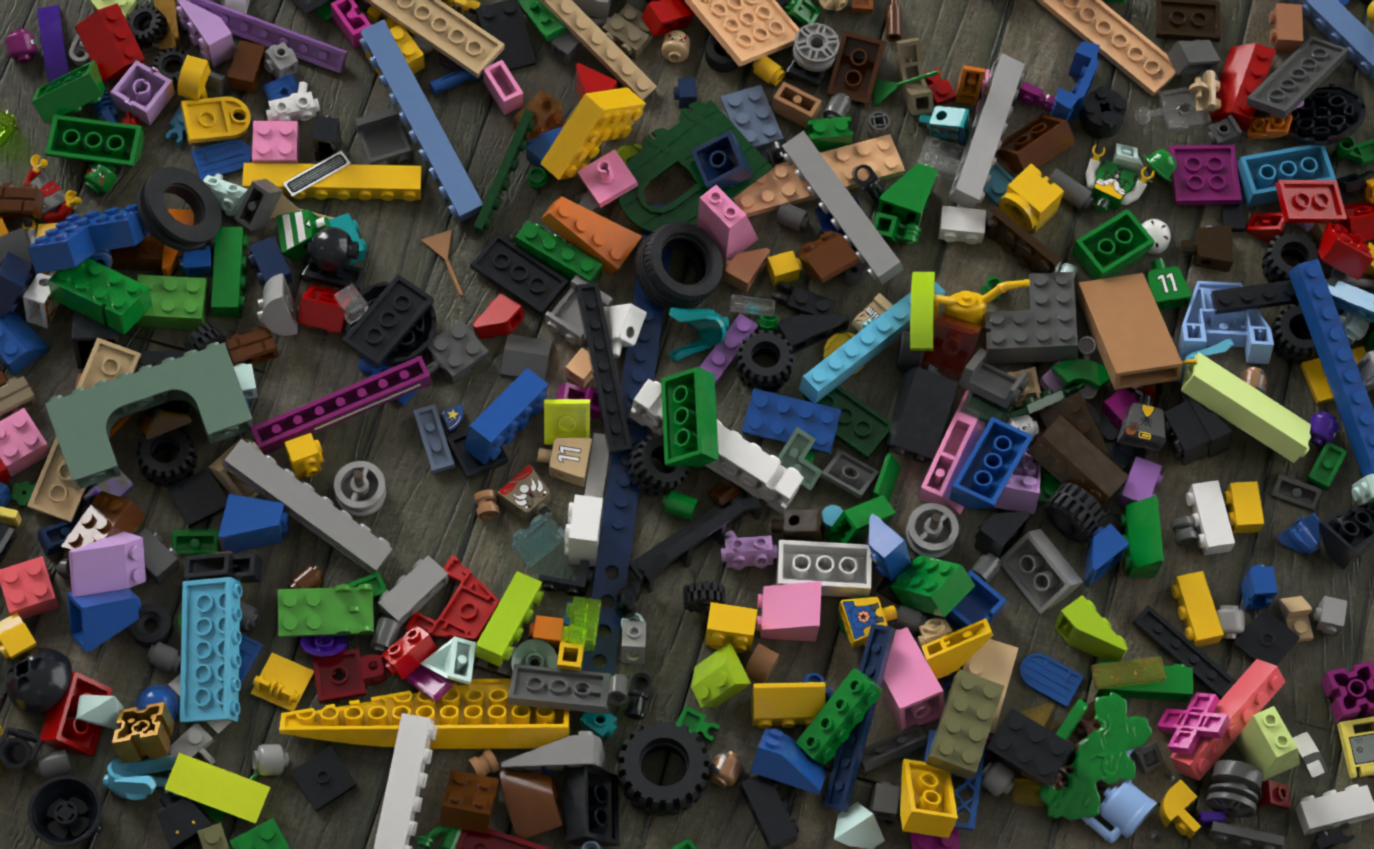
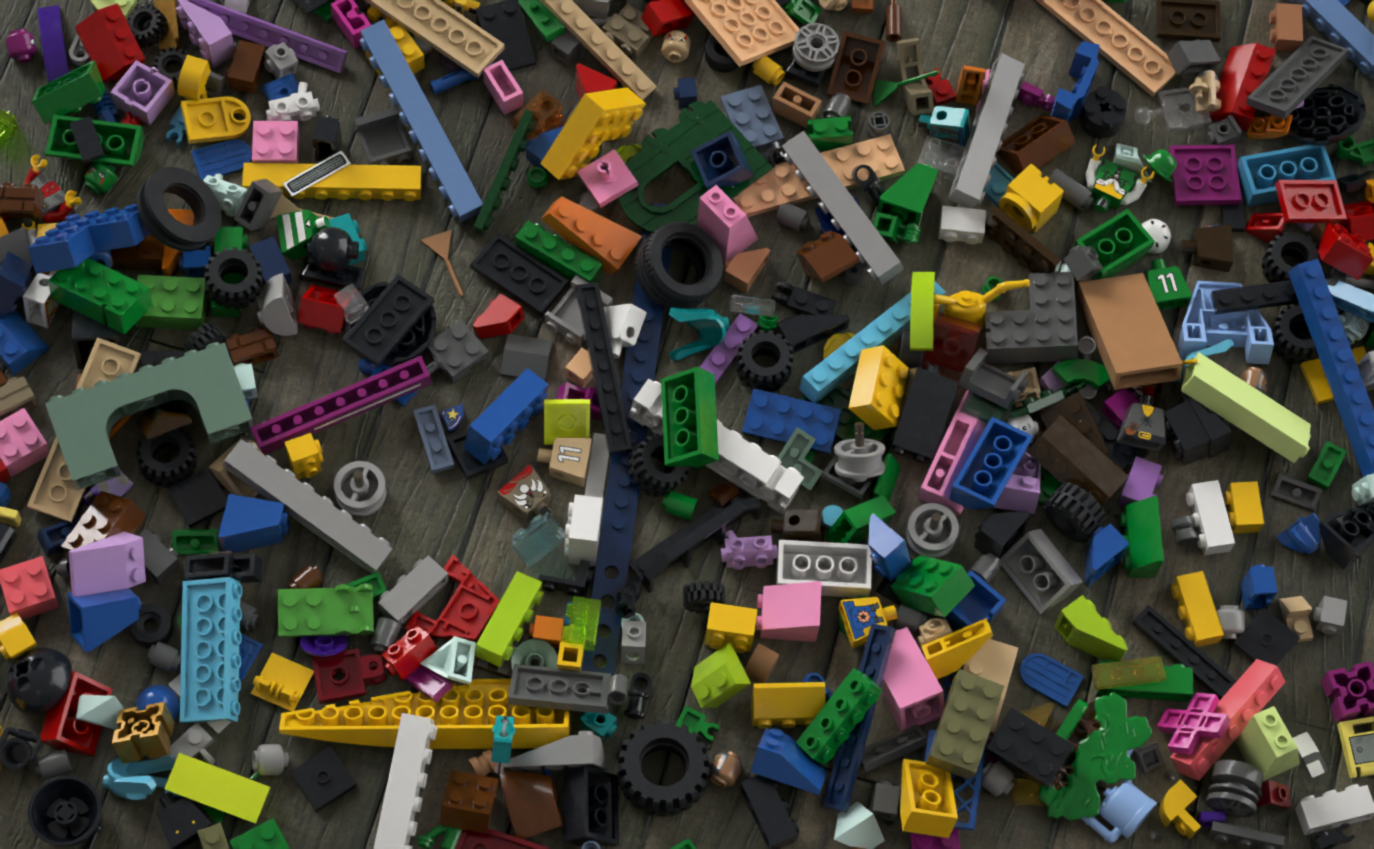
green plant [11,481,36,506] -> none
medium nougat wheel [474,490,500,520] -> none
yellow brick [766,250,802,286] -> none
tan leg [851,293,893,332] -> none
dark purple head [1309,411,1339,446] -> none
none -> black tile [69,116,105,164]
none -> black tyre [204,247,262,310]
none -> teal piece [491,715,516,774]
none -> light grey wheel [834,422,885,482]
none -> yellow brick [849,345,909,430]
none -> dark grey brick [1064,245,1103,281]

